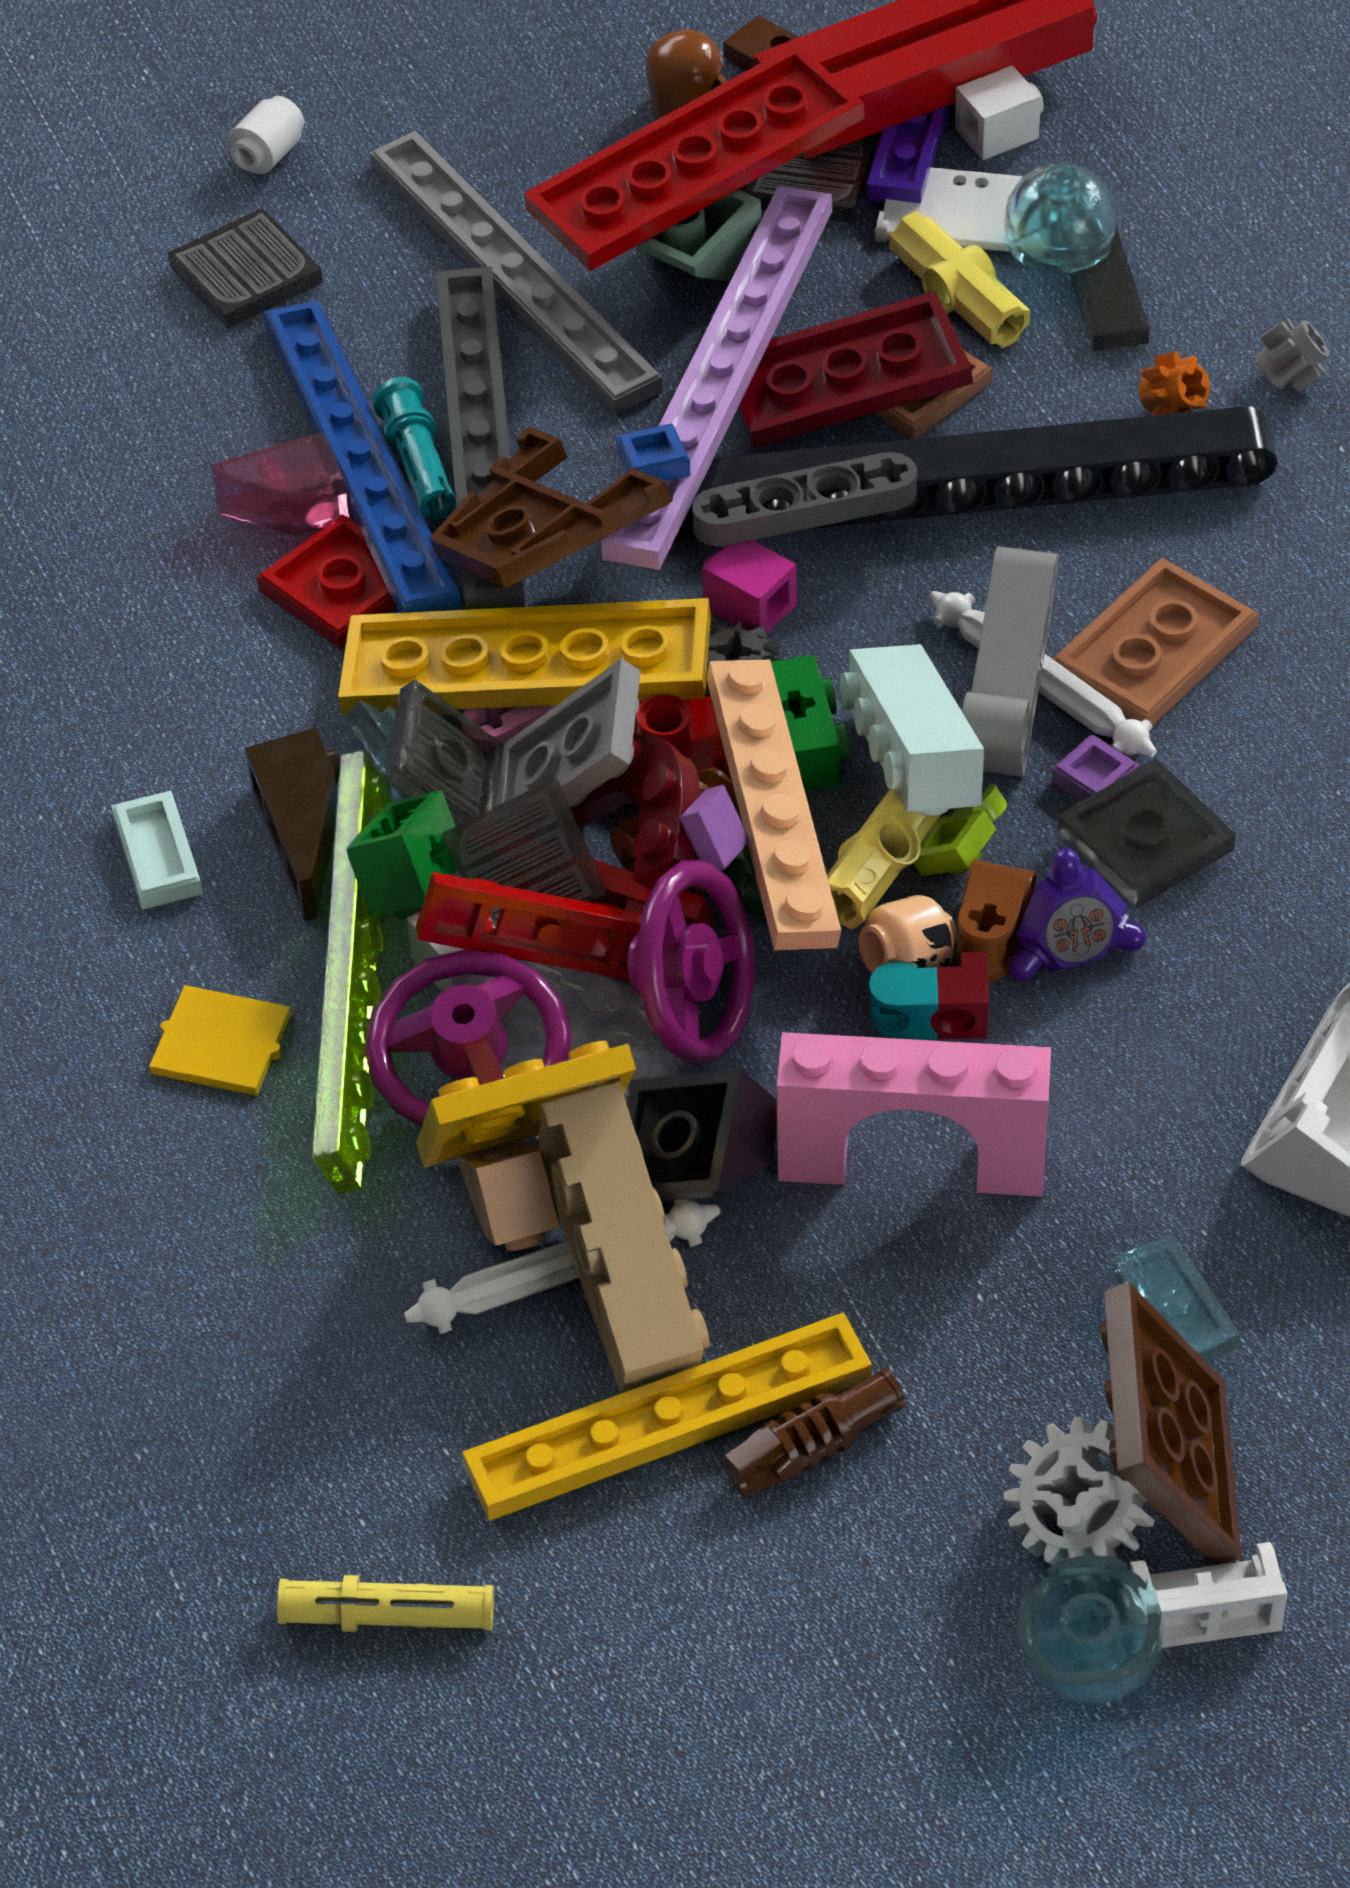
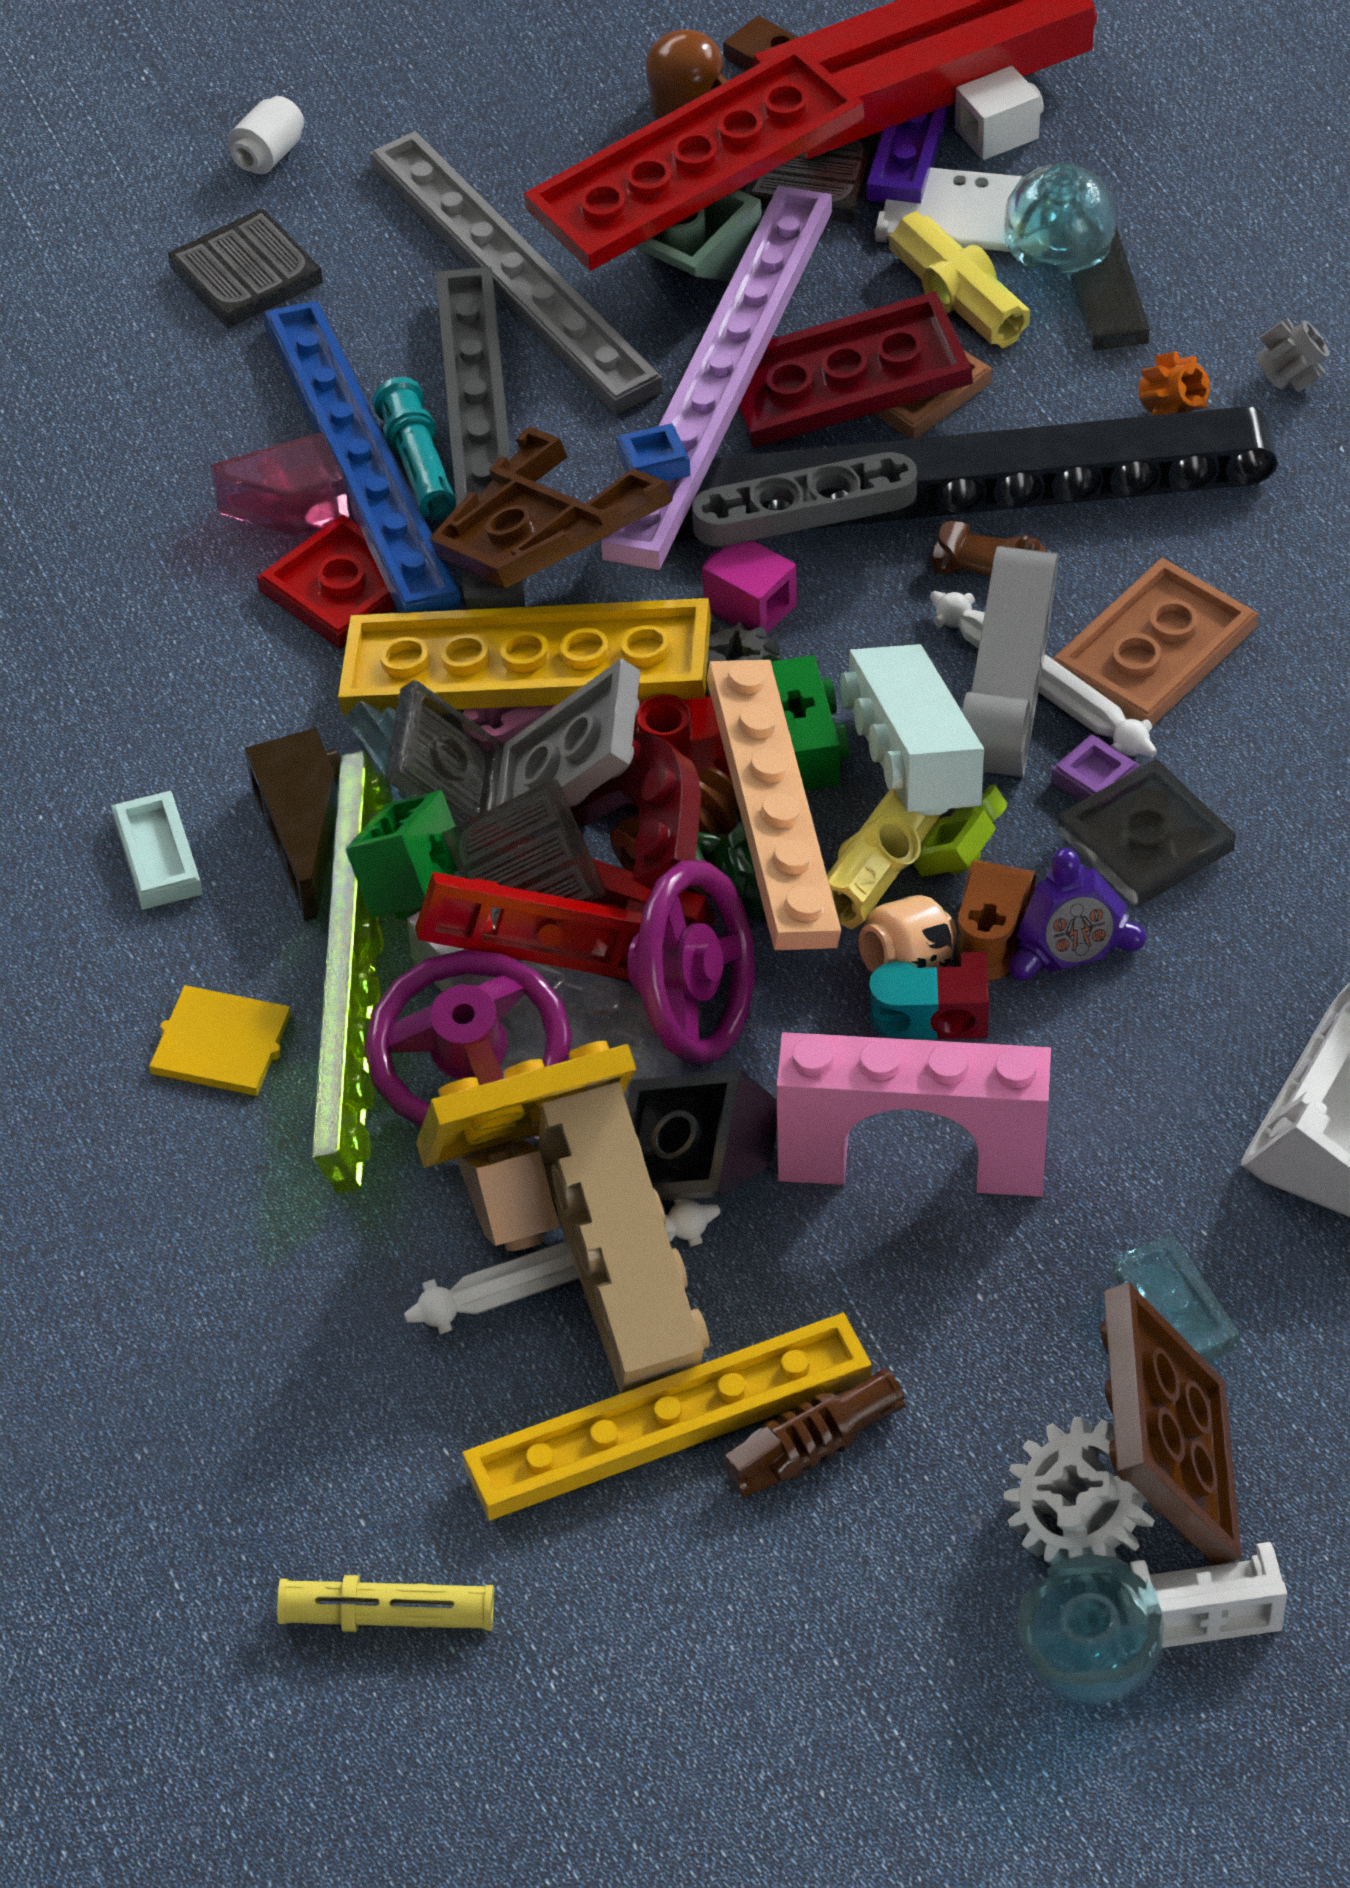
medium lavender tile [680,785,750,870] -> none
none -> reddish brown piece [931,521,1048,578]

